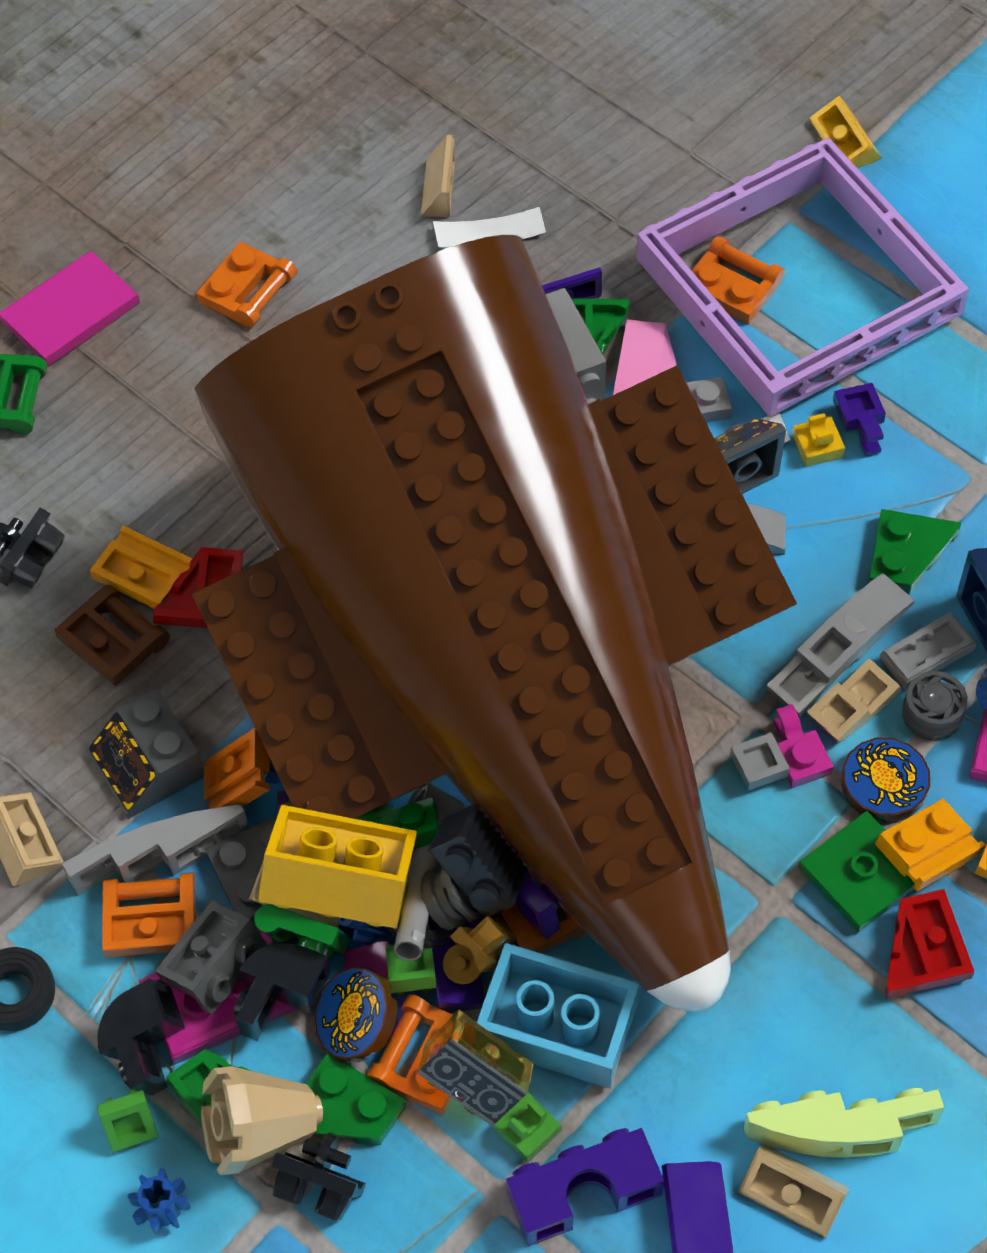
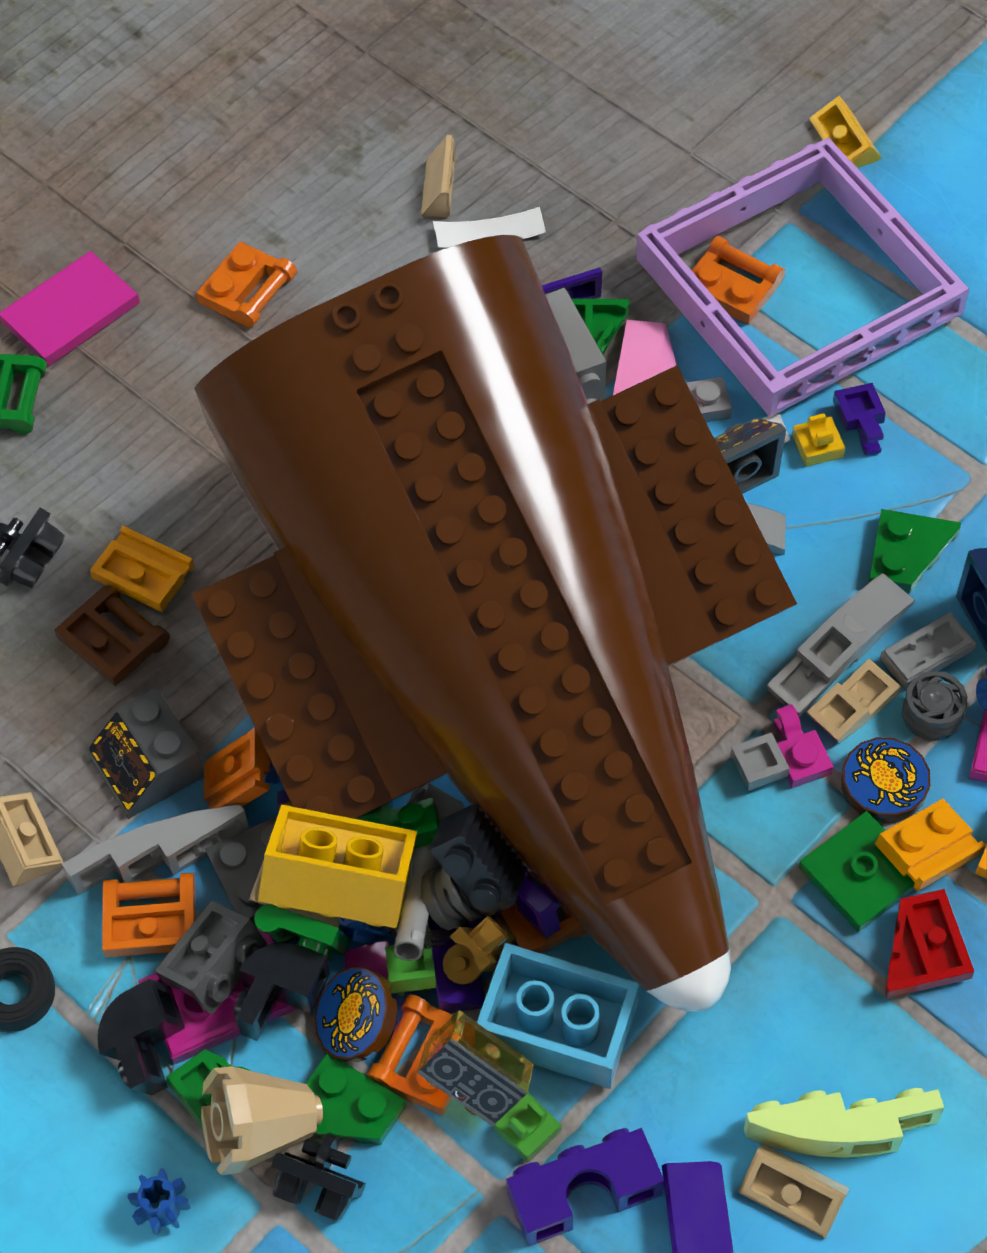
bright green tile [97,1090,158,1153] -> none
red wing [153,547,243,628] -> none

